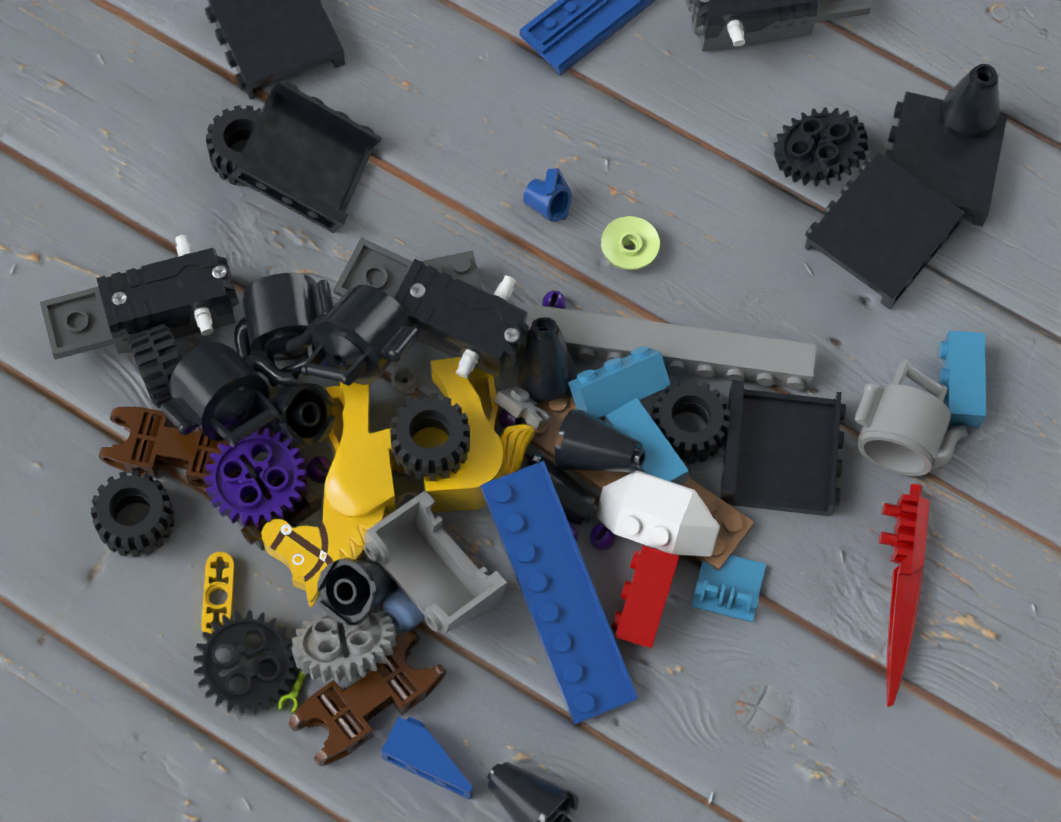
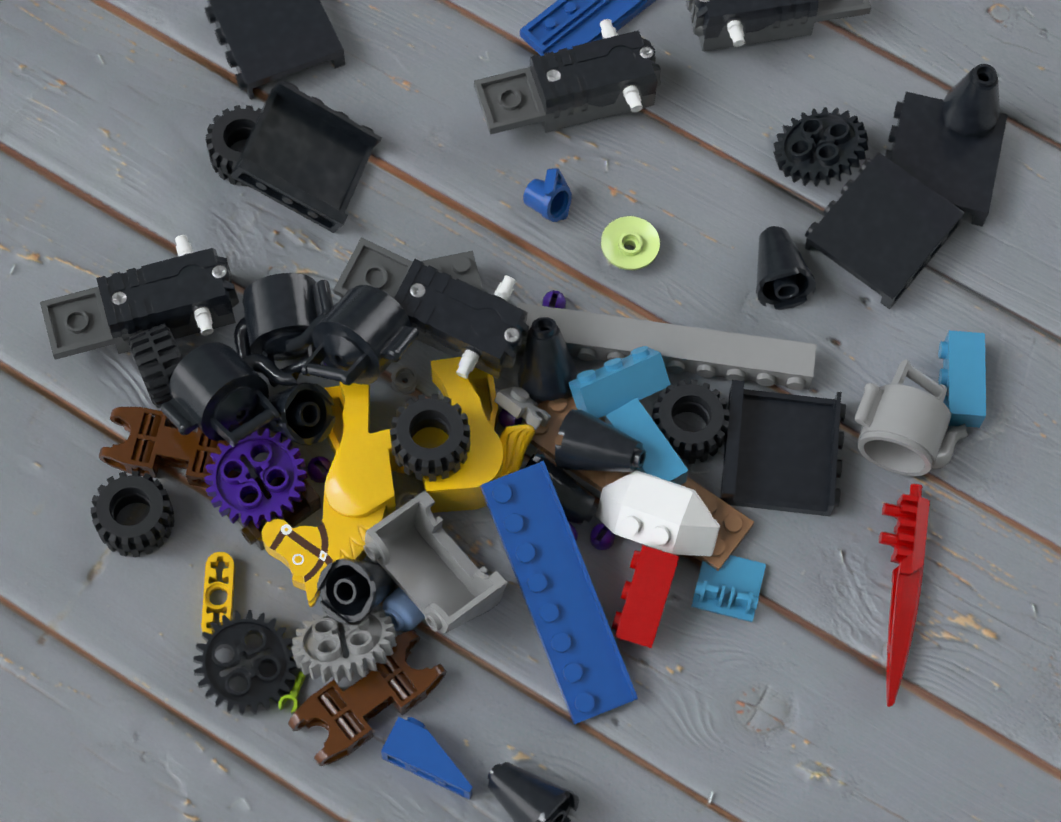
none -> piece [474,19,661,135]
none -> black cone [756,226,816,310]

